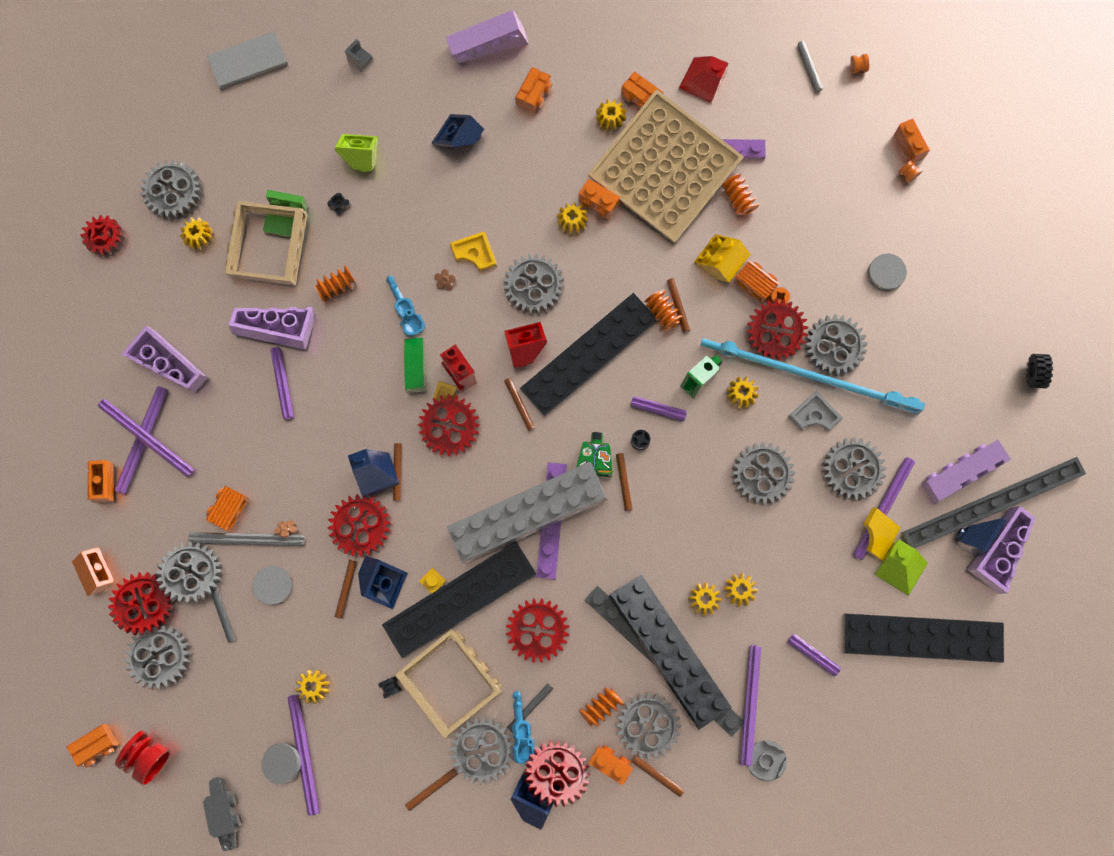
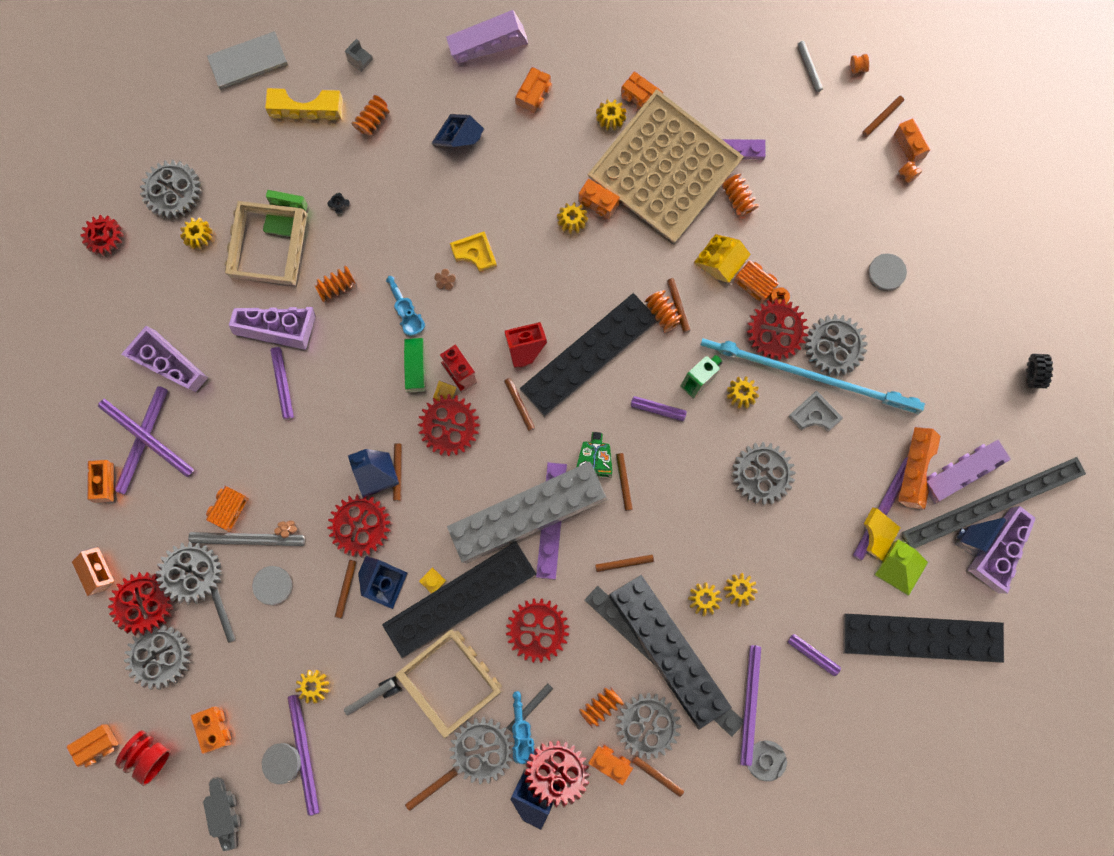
lime slope [335,134,378,172] -> none
light grey gear [503,254,564,314] -> none
black wheel [631,429,651,451] -> none
red slope [679,56,729,103] -> none
light grey gear [822,437,887,501] -> none
none -> orange brick [190,707,231,754]
none -> yellow arch [265,88,343,120]
none -> light grey bar [344,680,395,715]
none -> orange piece [351,95,390,136]
none -> dark orange bar [595,554,654,572]
none -> dark orange bar [862,95,905,137]
none -> orange arch [898,427,941,510]

